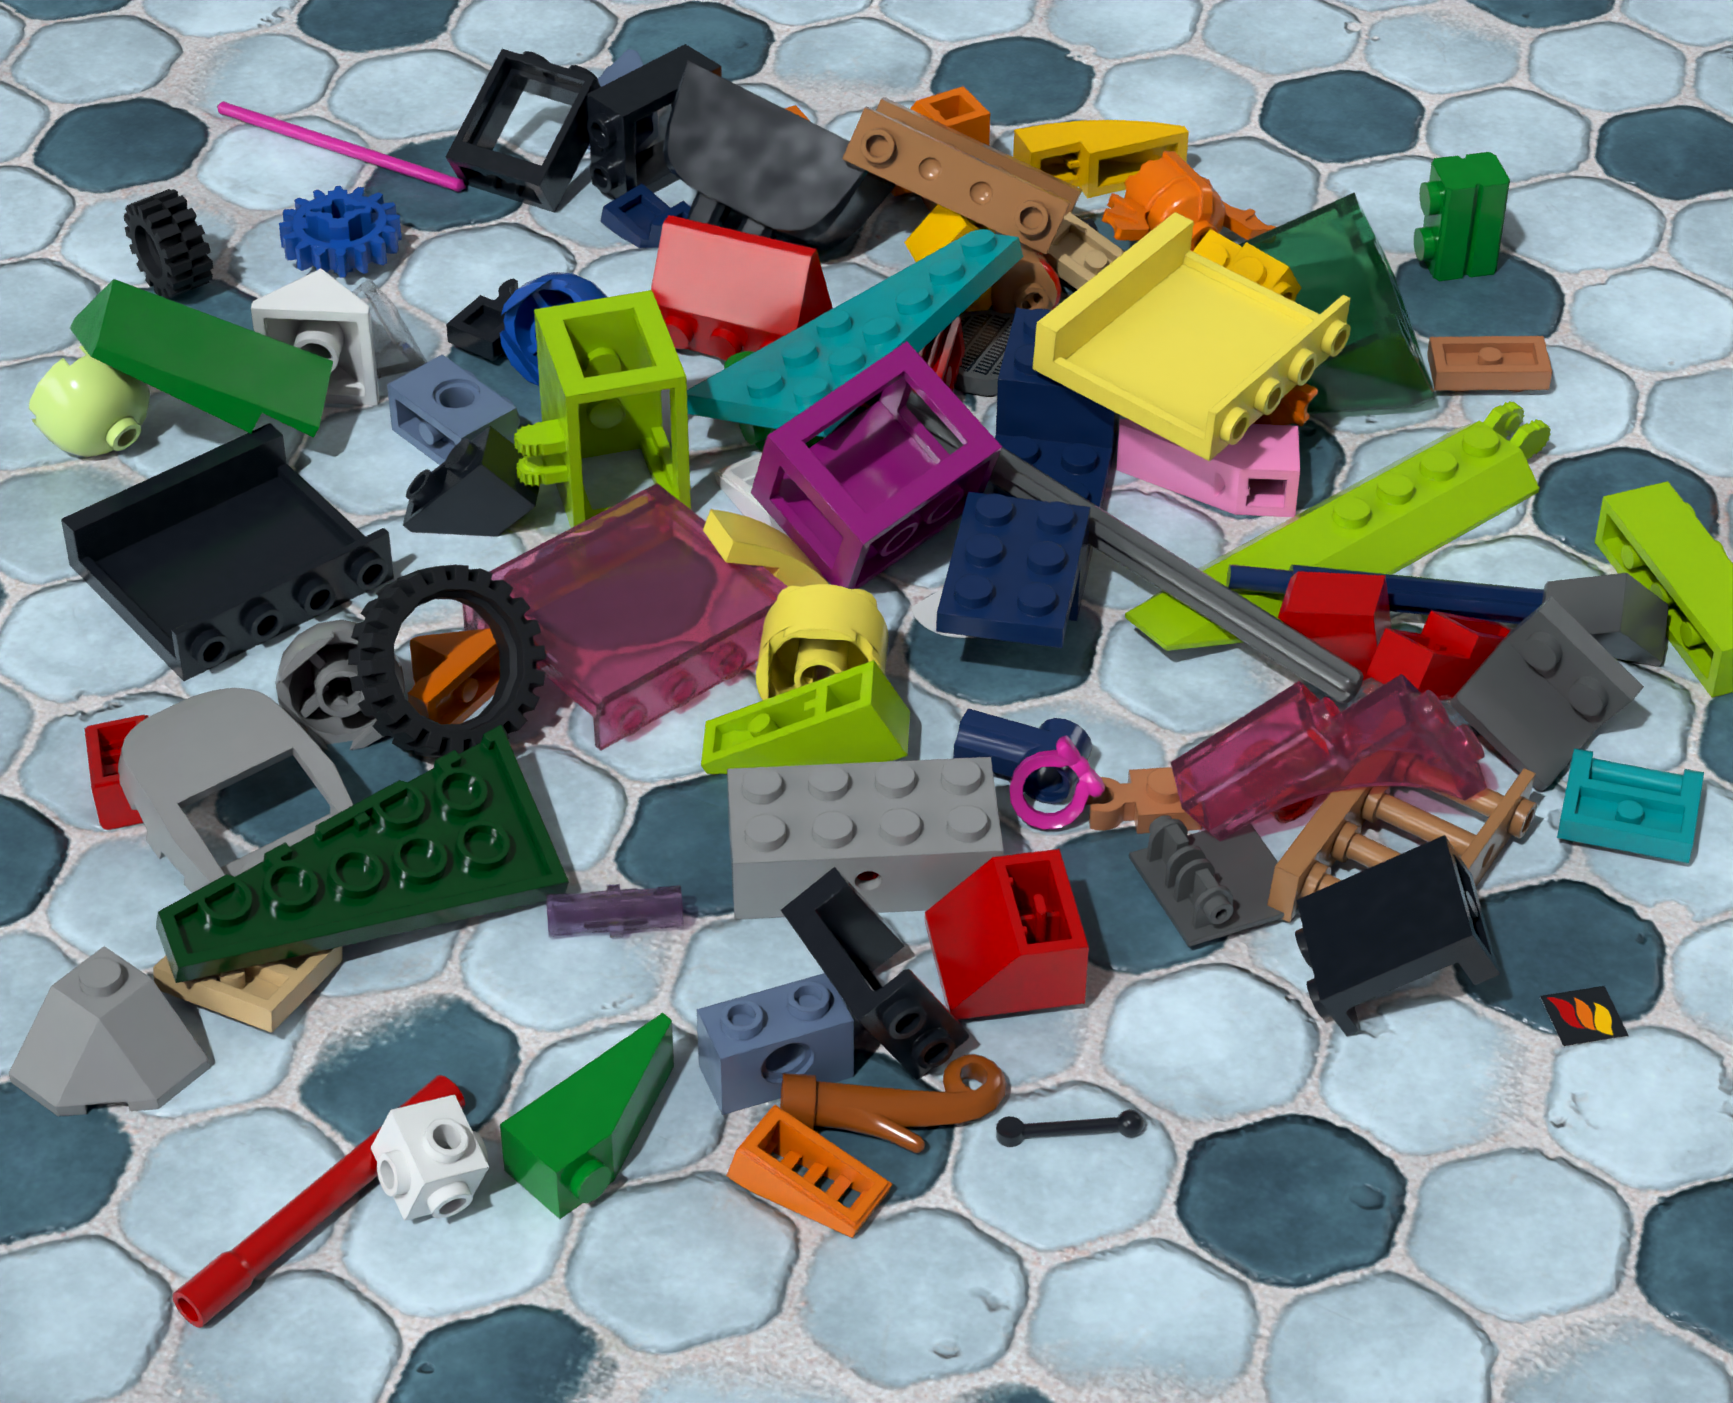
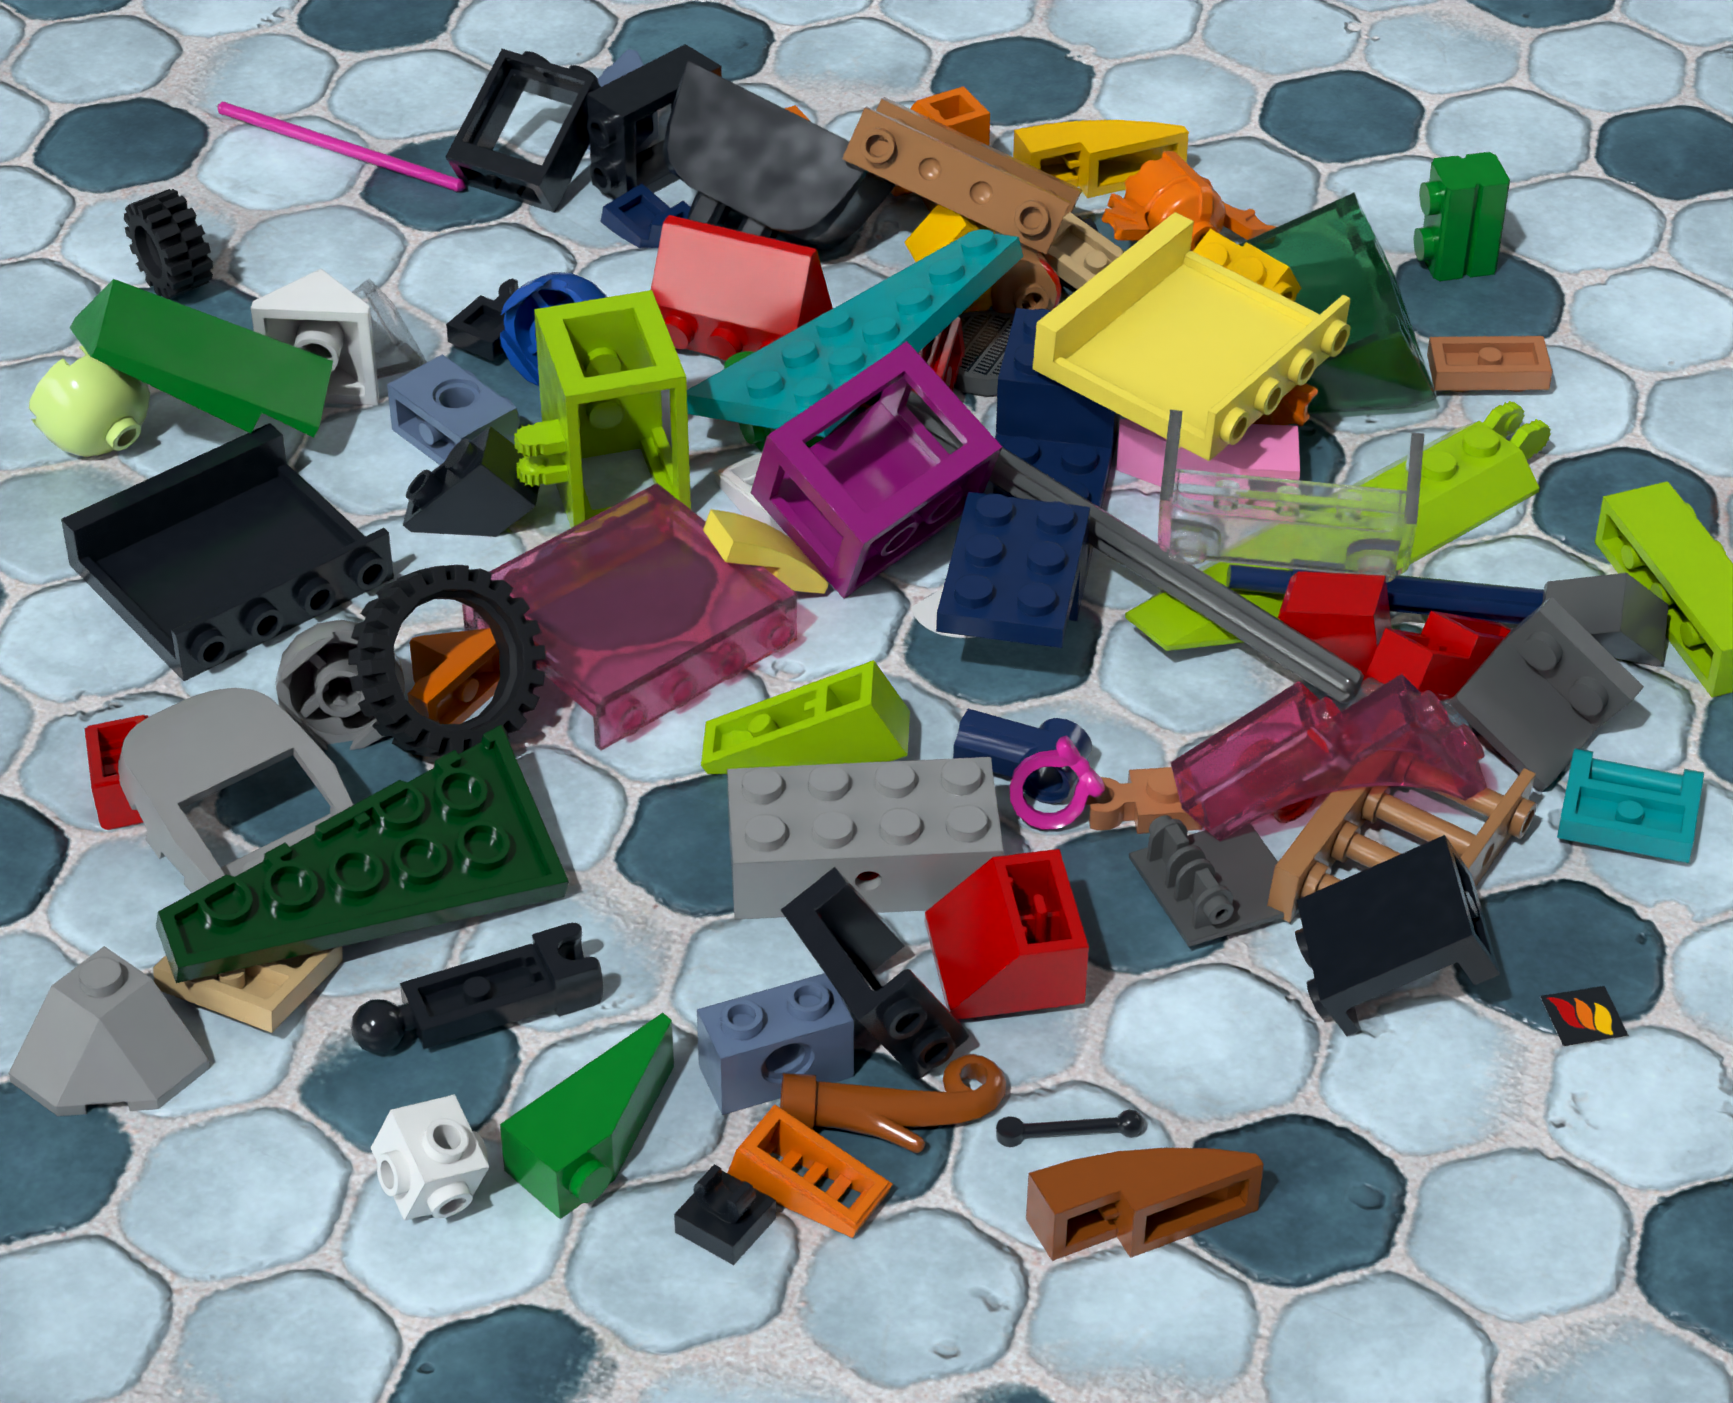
red piece [172,1075,465,1328] -> none
blue gear [279,186,402,278] -> none
clear purple pin [546,884,684,938] -> none
light yellow brick [756,584,889,700] -> none
none -> black plate [351,923,603,1053]
none -> black tile [674,1164,776,1266]
none -> dark orange slope [1026,1147,1264,1261]
none -> clear windscreen [1158,410,1424,582]

